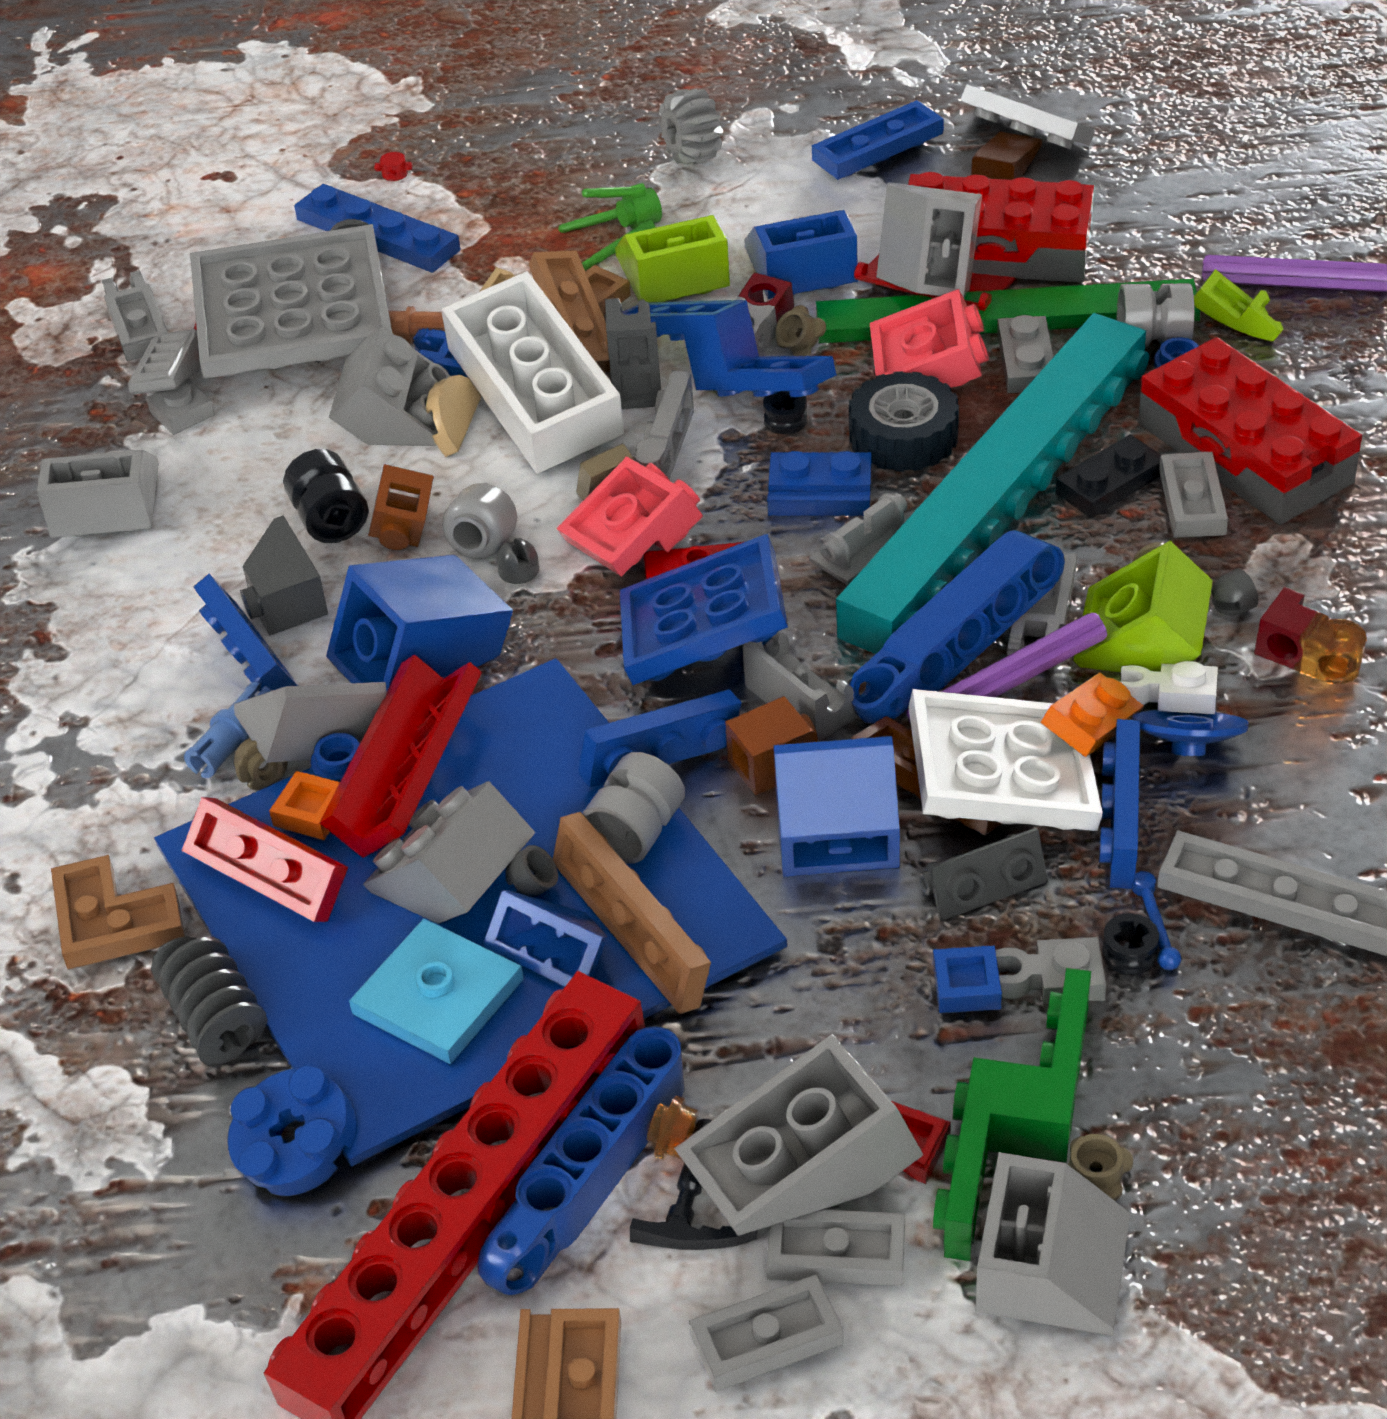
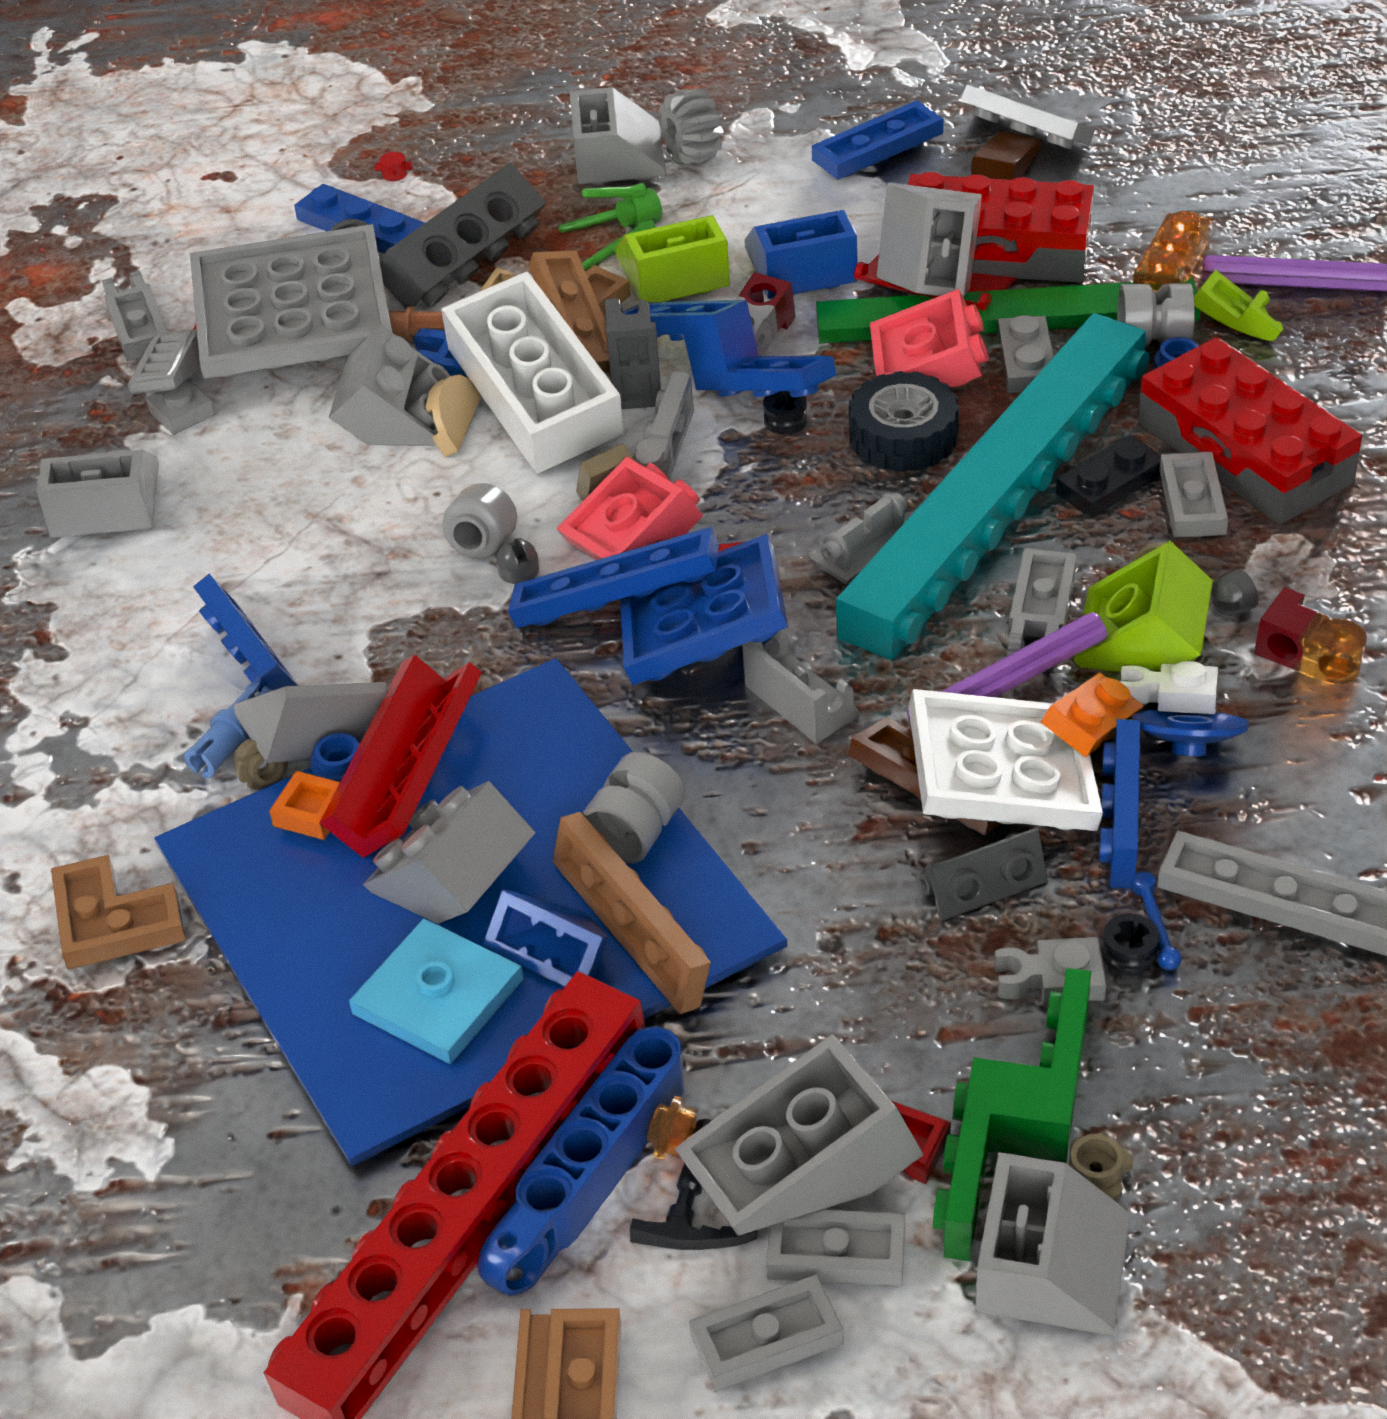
dark grey piece [151,936,267,1066] -> none
plate [181,797,348,922] -> none
blue plate [228,1065,357,1196] -> none
dark grey slope [240,515,328,636] -> none
black wheel [283,449,369,543] -> none
blue slope [326,555,513,690] -> none
dark orange brick [368,464,434,550] -> none
dark grey hinge [505,845,558,897] -> none
blue plate [578,689,742,788] -> none
dark orange brick [725,696,818,796] -> none
blue plate [767,451,872,516] -> none
slope [773,736,900,877] -> none
dark tan plate [776,305,826,356] -> none
blue piece [850,530,1065,724] -> none
blue plate [933,945,1002,1013] -> none
none -> dark grey brick [380,162,547,309]
none -> blue plate [508,527,719,629]
none -> light grey slope [569,87,666,185]
none -> clear orange plate [1133,211,1213,291]

